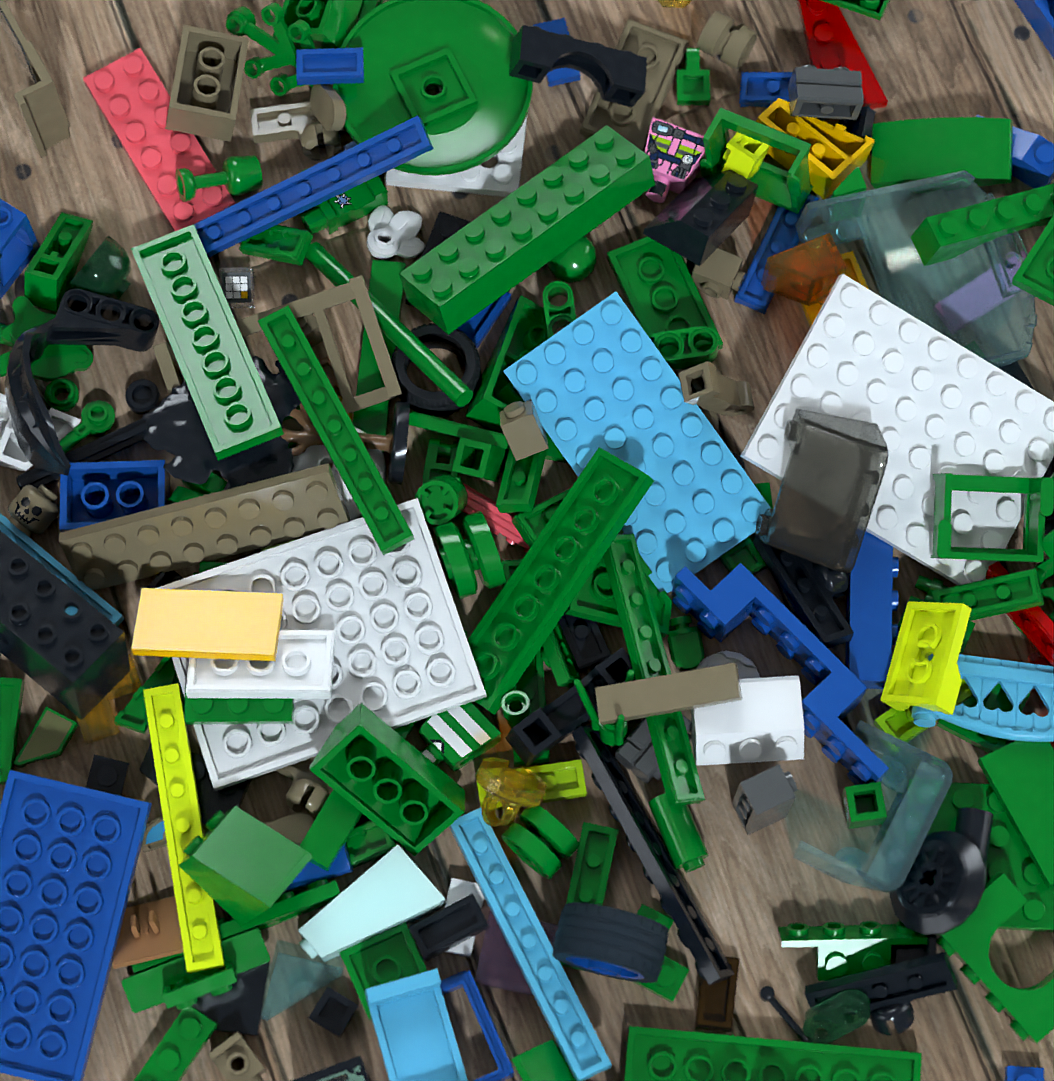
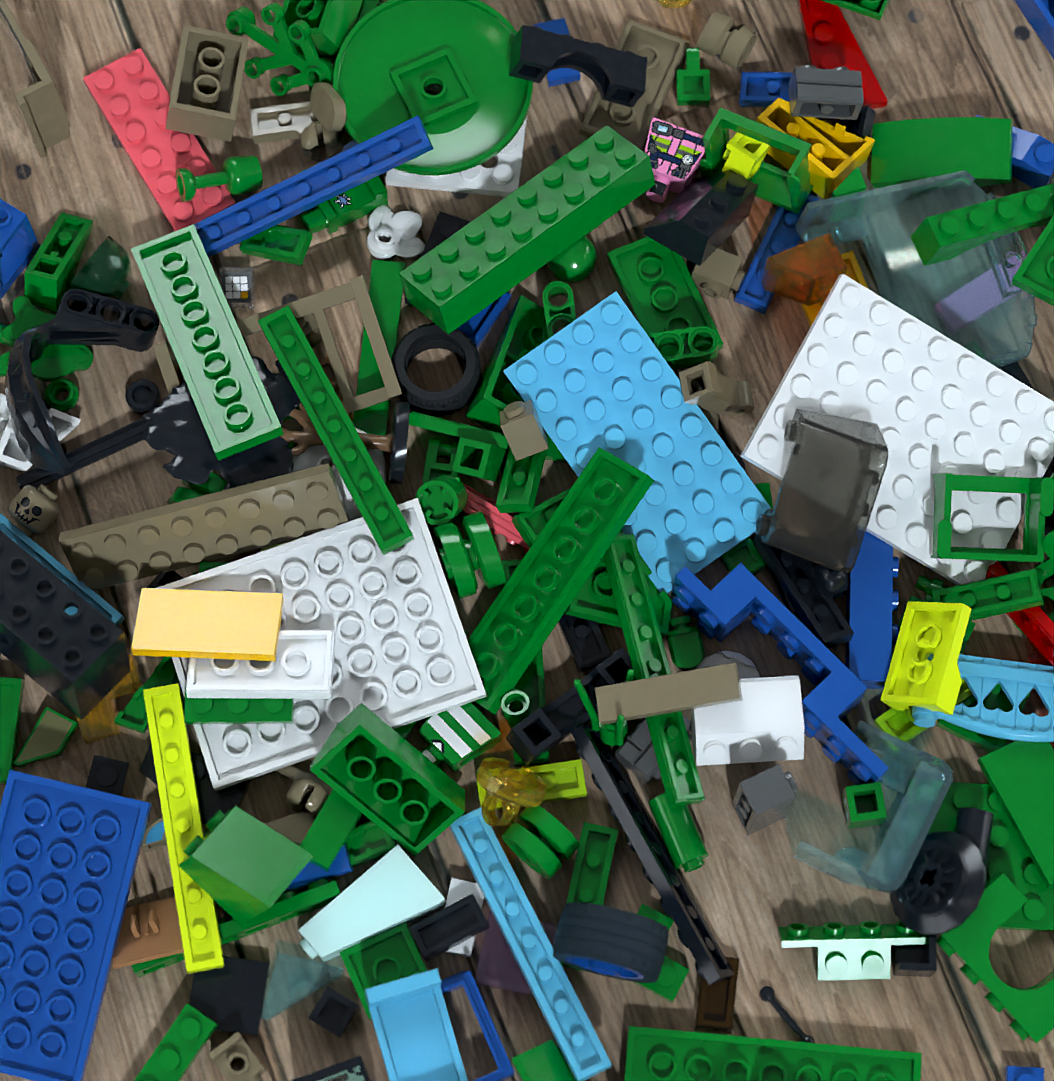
green plate [59,400,116,454] -> none
blue brick [59,460,170,532] -> none
green bracket [121,927,270,1013] -> none
blue tile [296,48,364,85] -> none
green piece [305,242,473,407] -> none
green plate [541,623,581,689] -> none
clear green plate [803,989,871,1044] -> none
black plate [804,952,957,1036] -> none

